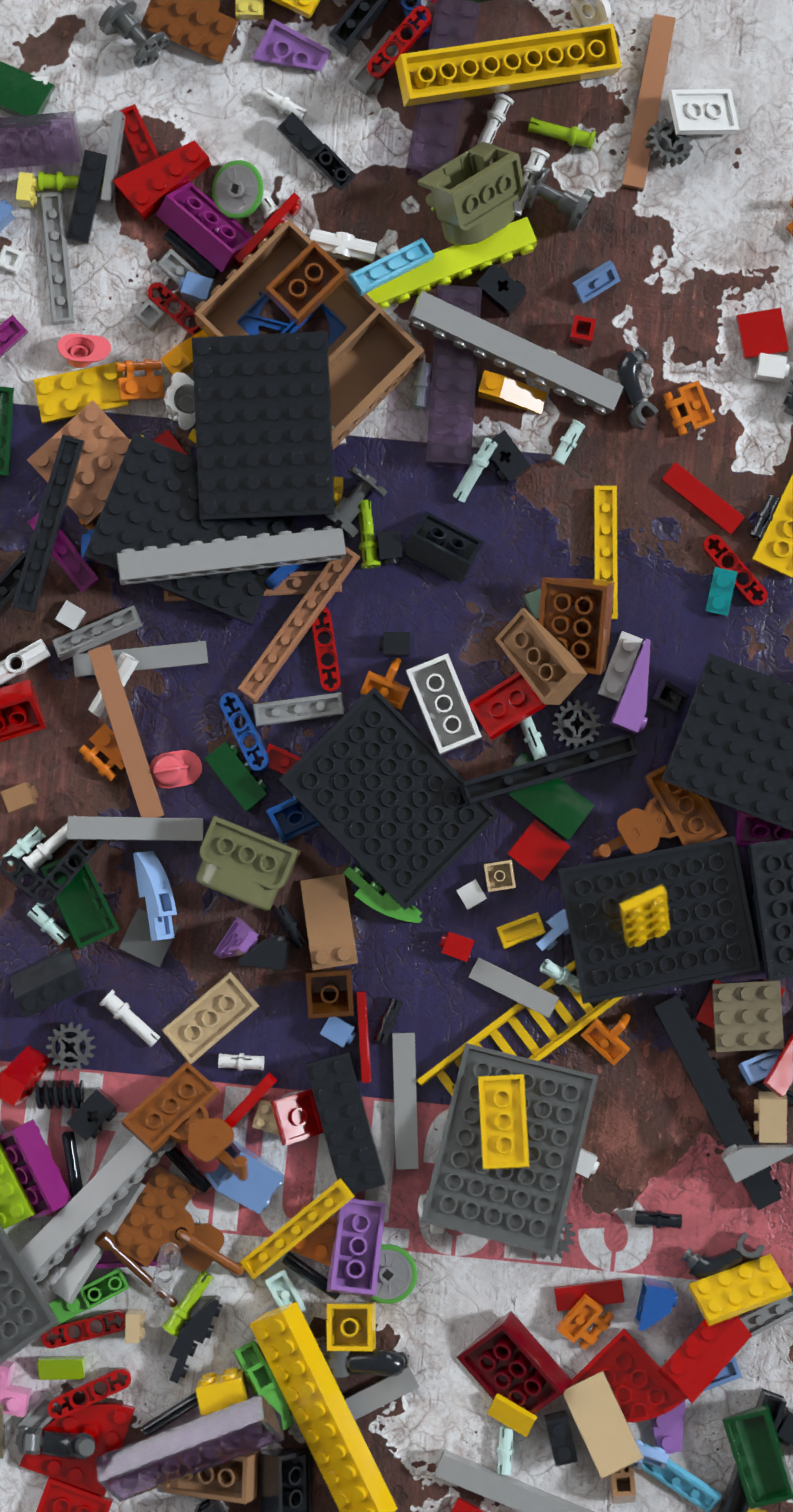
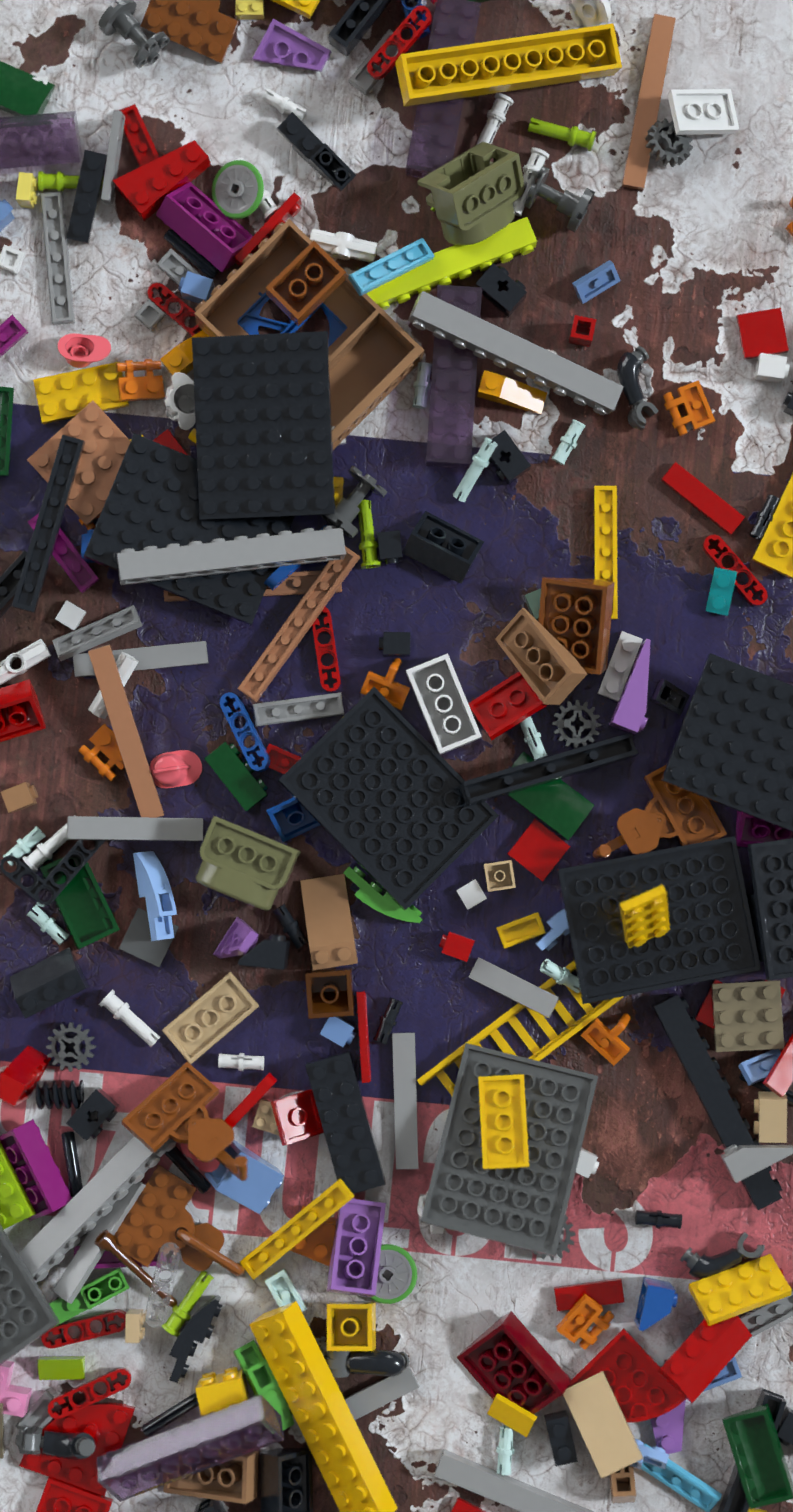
black axle [282,1252,340,1300] -> none

